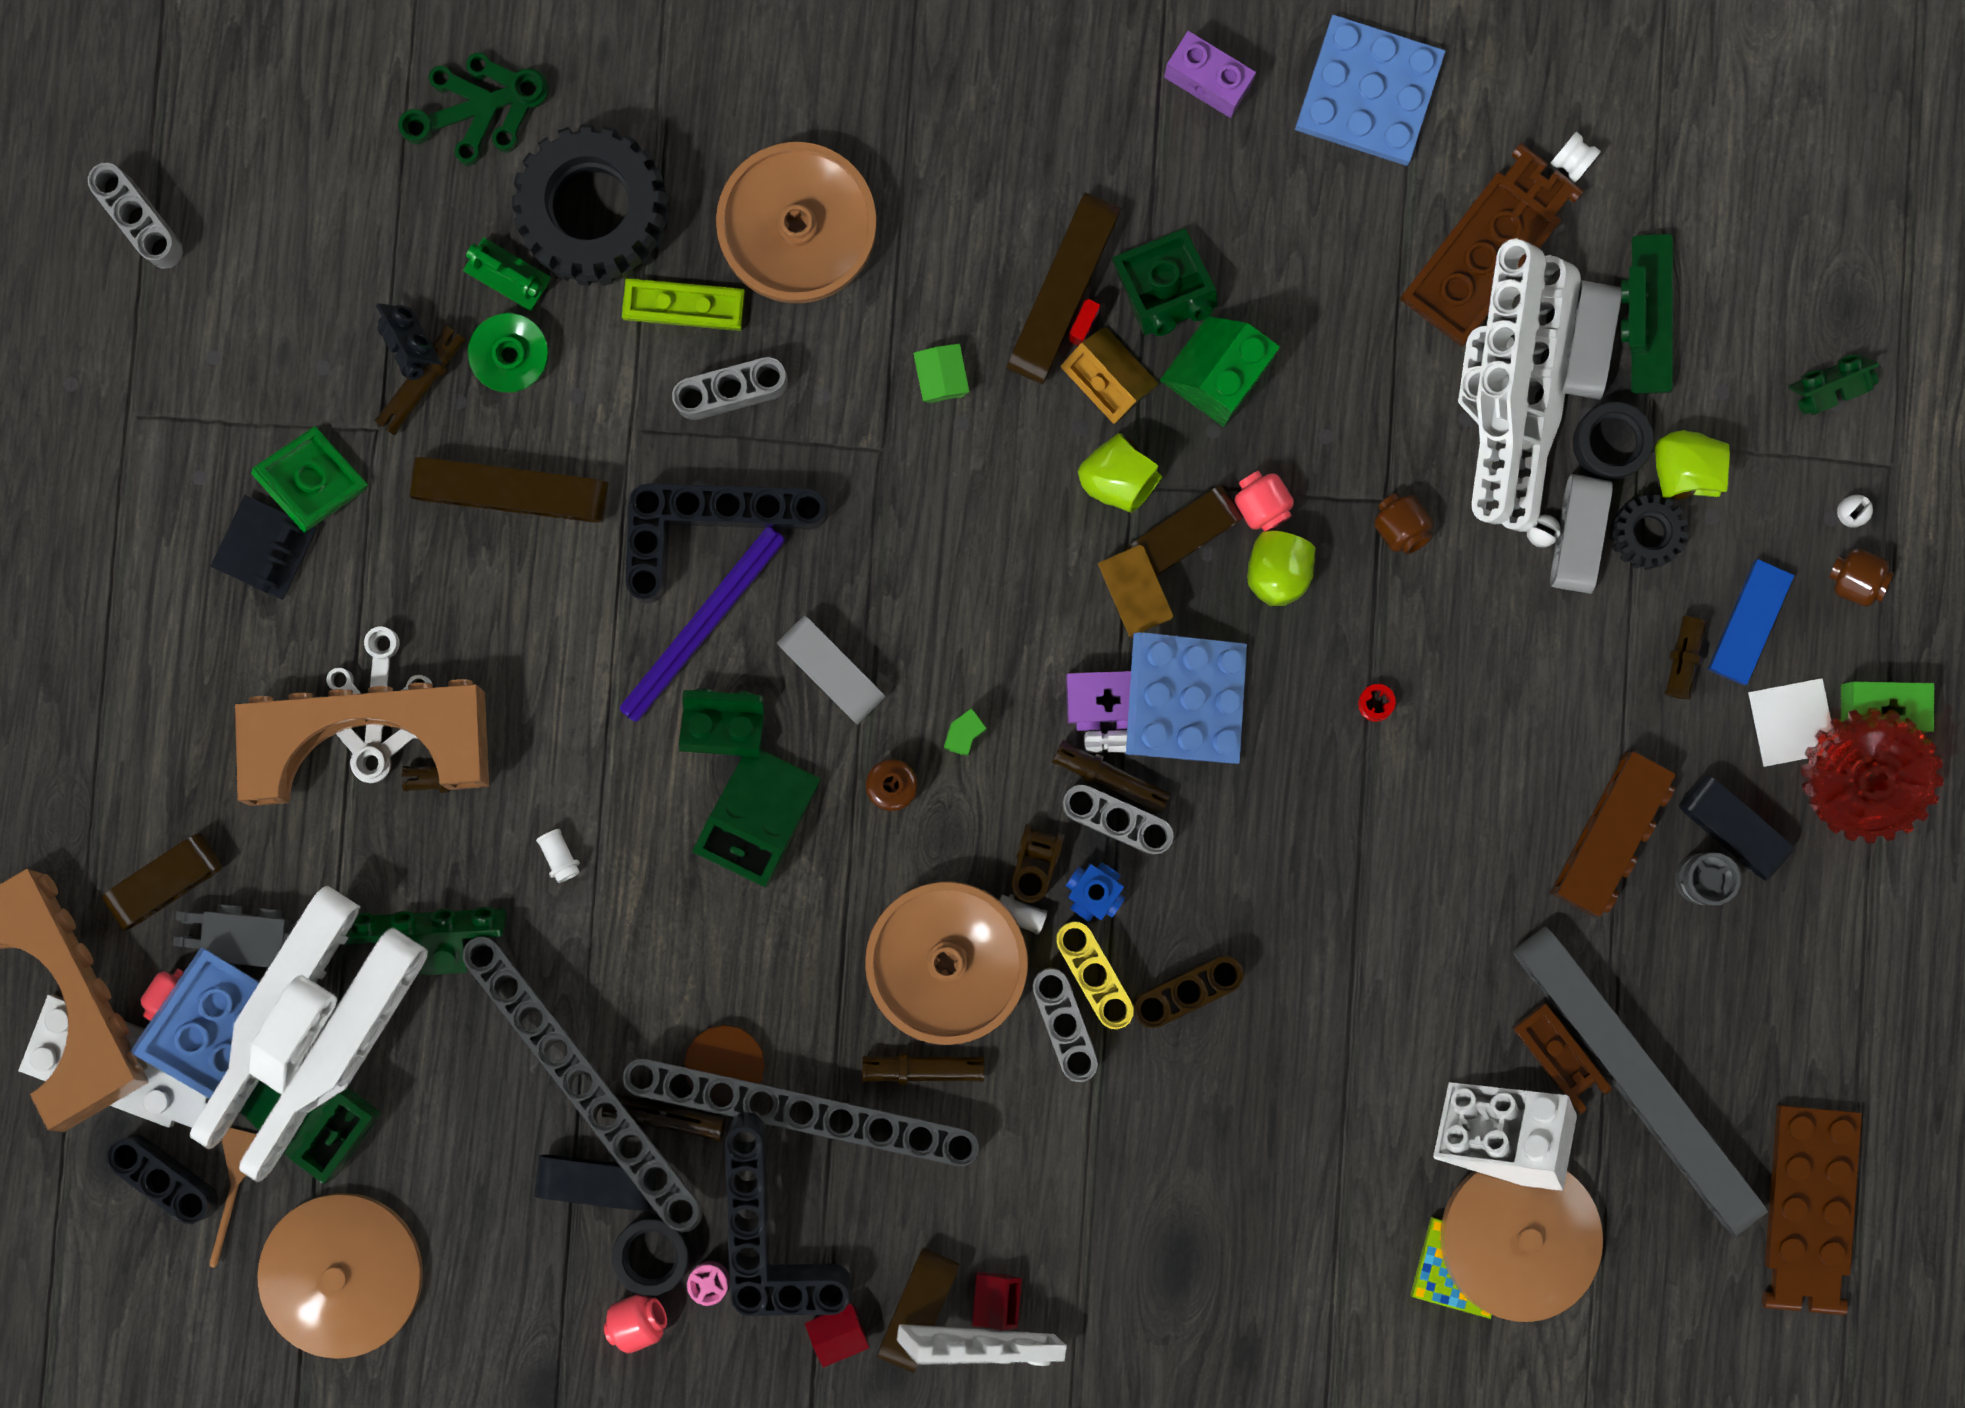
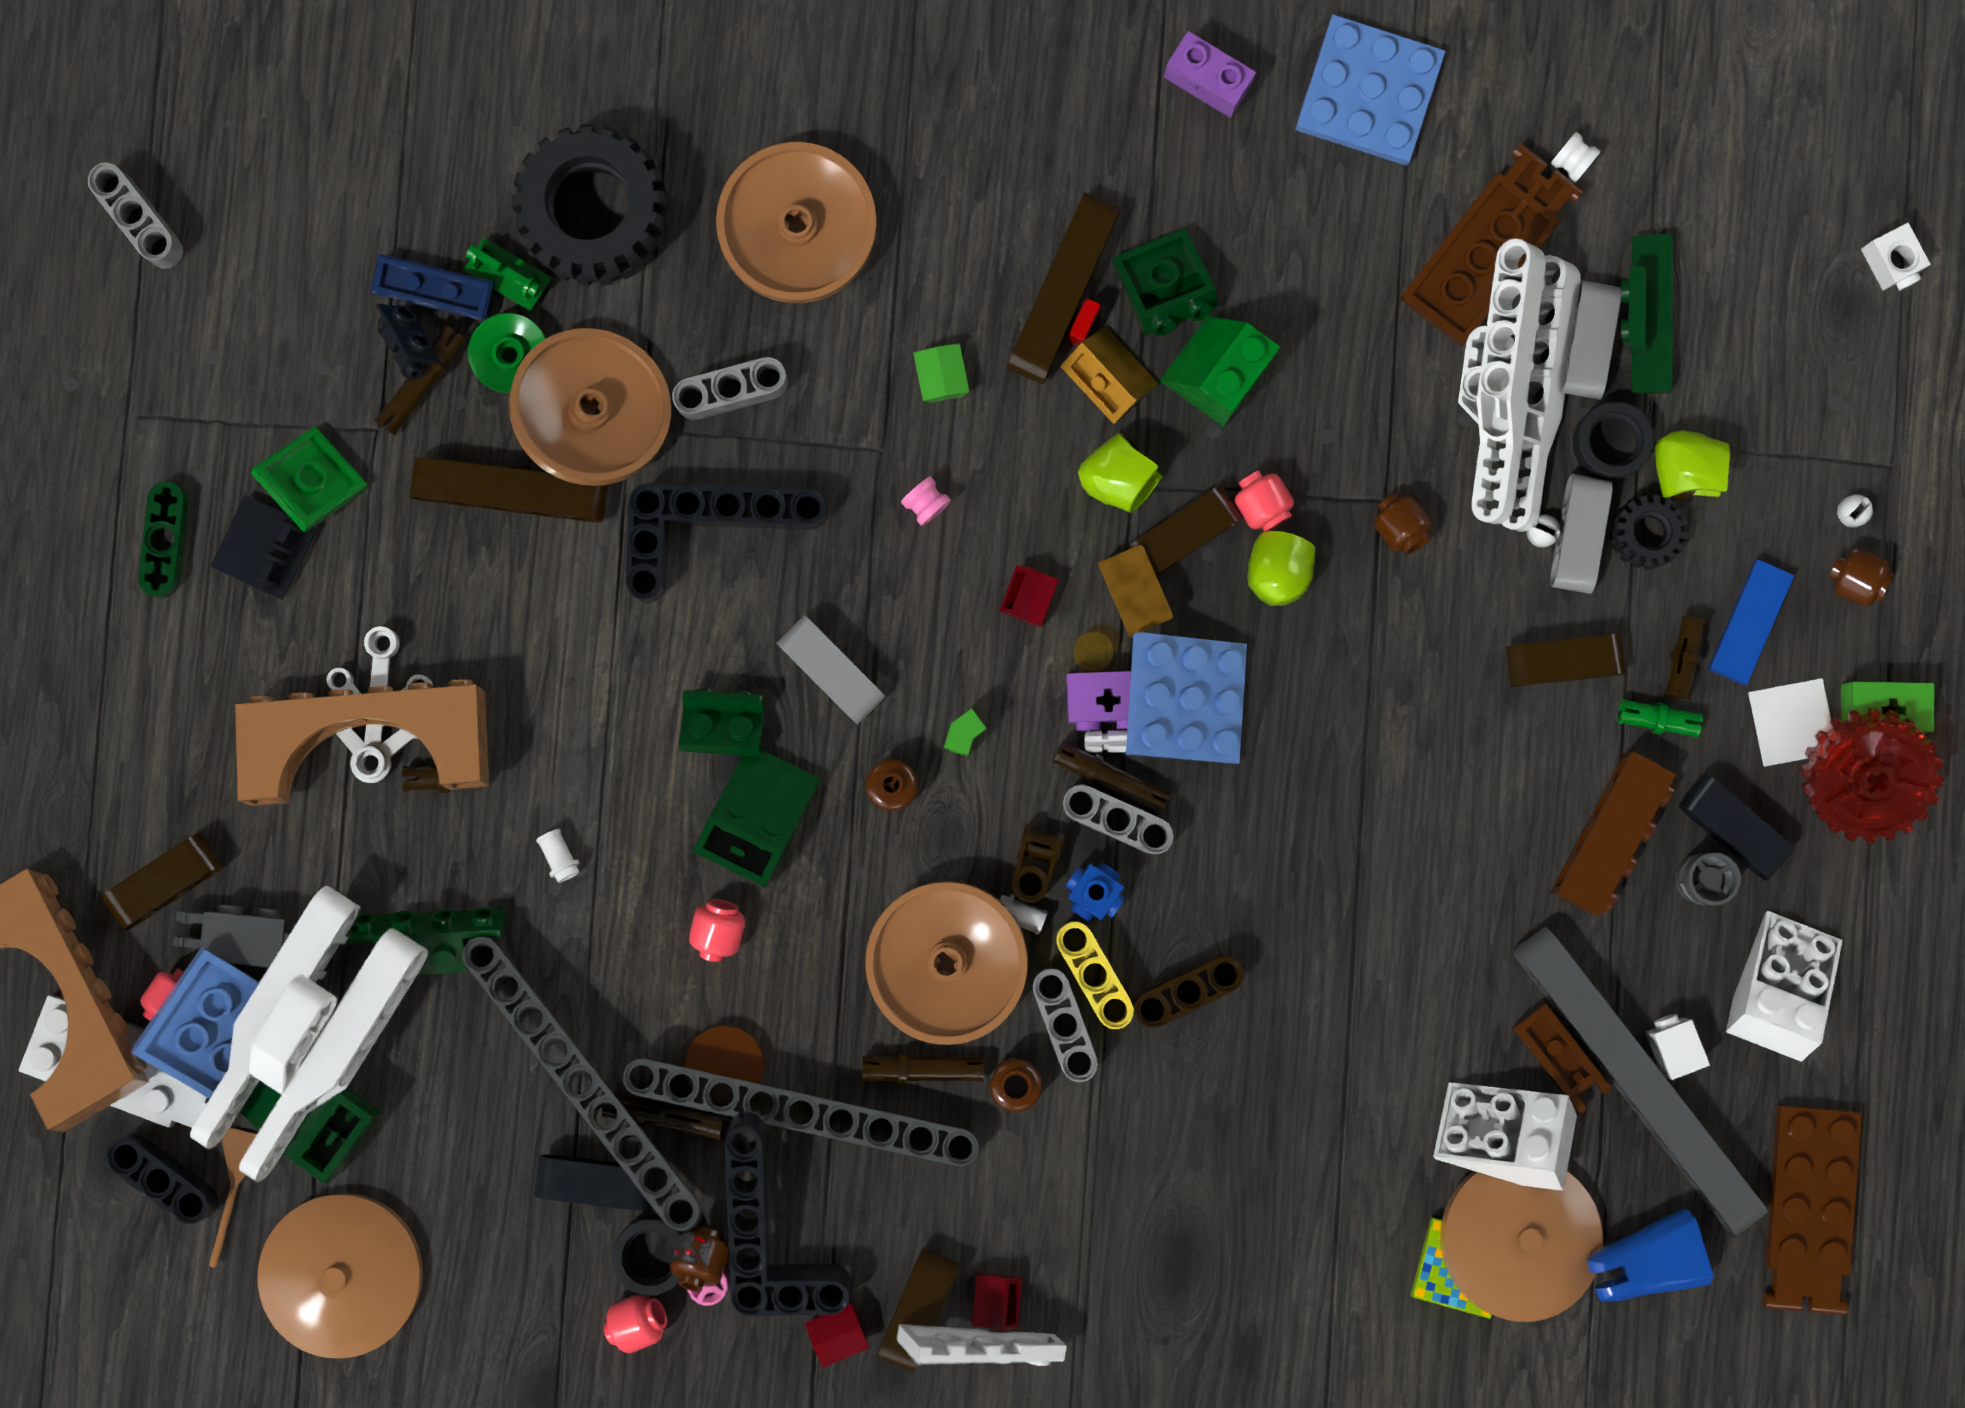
dark green plant [398,53,549,166] -> none
dark purple axle [620,527,785,722] -> none
lime tile [622,278,745,331] -> none
red bush [1358,684,1396,722] -> none
dark green hinge [1788,354,1879,416] -> none
none -> dark green beam [138,481,189,598]
none -> dark blue tile [370,254,496,321]
none -> medium nougat dish [509,328,671,486]
none -> reddish brown head [670,1226,729,1292]
none -> coral head [689,899,745,962]
none -> bright pink wheel [901,476,952,527]
none -> reddish brown head [989,1057,1042,1112]
none -> dark red piece [999,565,1059,628]
none -> clear yellow tile [1073,631,1113,672]
none -> dark brown beam [1506,634,1626,687]
none -> blue piece [1587,1208,1714,1302]
none -> green pin [1617,698,1703,738]
none -> white brick [1645,1014,1710,1080]
none -> white slope [1726,911,1843,1062]
none -> white brick [1861,223,1931,291]

